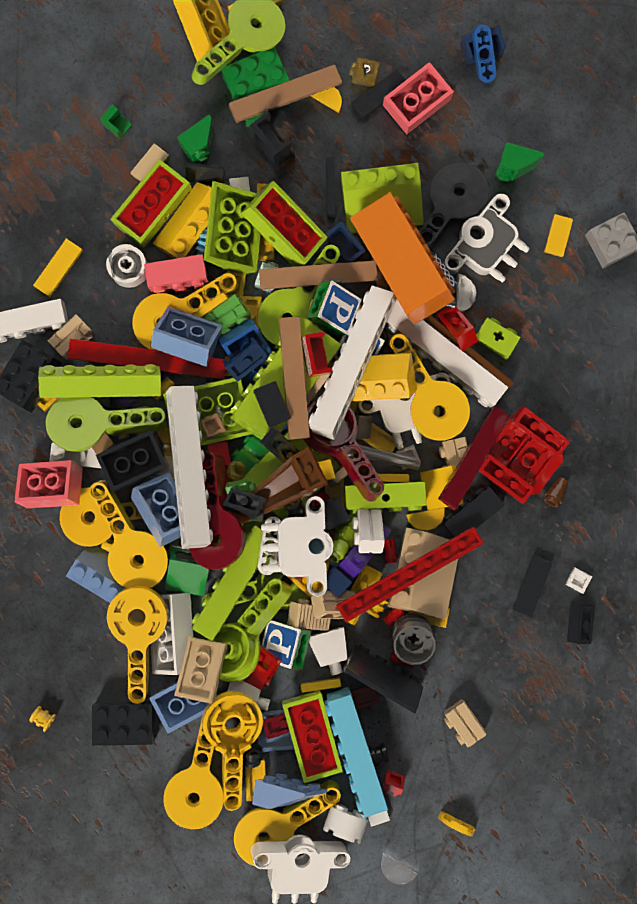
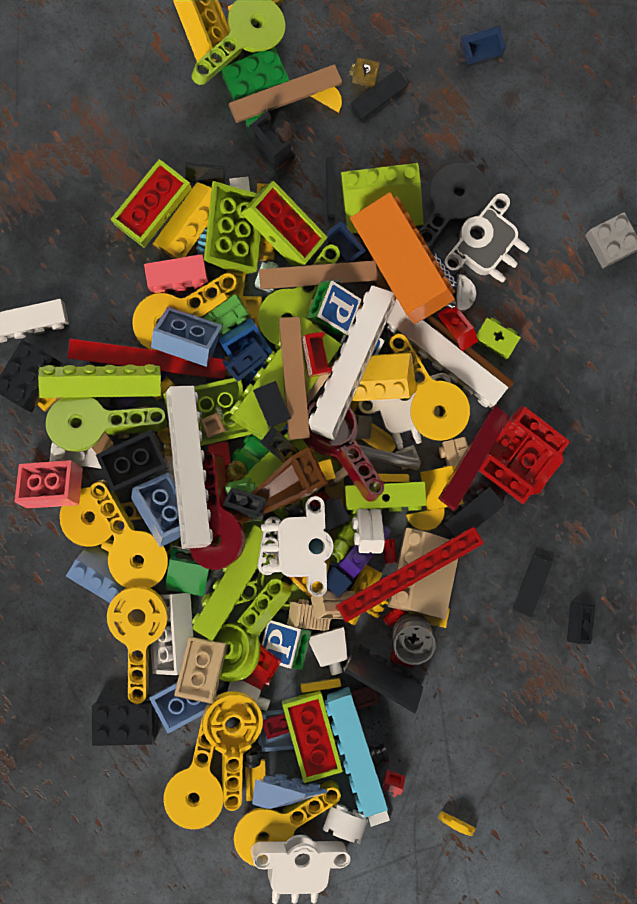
yellow bush [29,706,56,732] -> none
yellow tile [33,238,83,297] -> none
tan brick [48,315,95,360] -> none
green panel [100,104,132,139] -> none
white brick [106,244,148,288] -> none
tan tile [131,144,170,182] -> none
green slope [177,115,215,164] -> none
clear tile [380,854,418,885] -> none
coral brick [383,62,454,134] -> none
tan brick [443,699,487,747] -> none
blue beam [472,24,496,83] -> none
green slope [494,142,544,181] -> none
yellow tile [544,214,573,257] -> none
reddish brown cone [544,477,569,507] -> none
white tile [565,567,592,594] -> none

